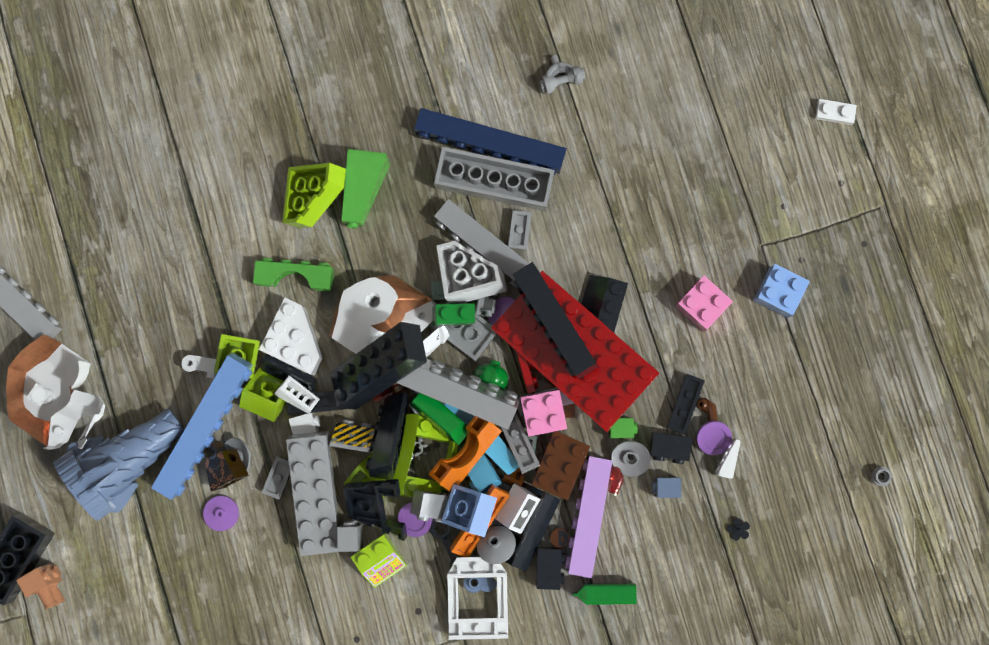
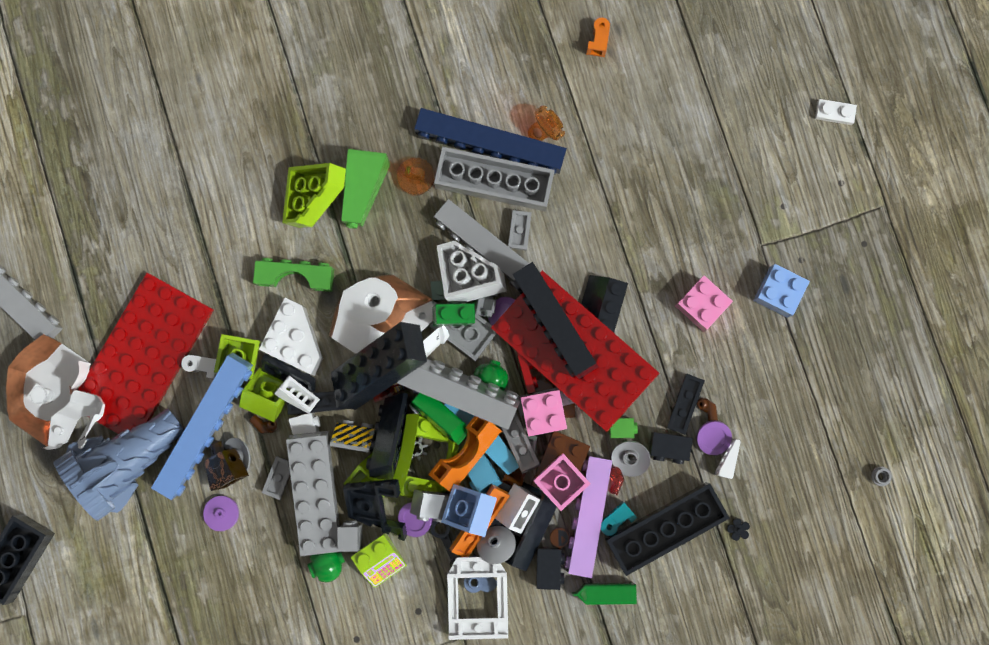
nougat brick [16,563,65,610] -> none
light grey piece [539,55,585,94] -> none
sand blue brick [652,477,681,498] -> none
none -> red plate [77,273,214,434]
none -> reddish brown arm [249,415,277,434]
none -> green plant [307,552,345,583]
none -> clear orange tile [397,158,435,196]
none -> clear orange tile [528,106,565,141]
none -> bright pink brick [533,453,591,511]
none -> orange leg [586,18,610,57]
none -> teal leg [601,502,637,536]
none -> black brick [605,482,730,576]

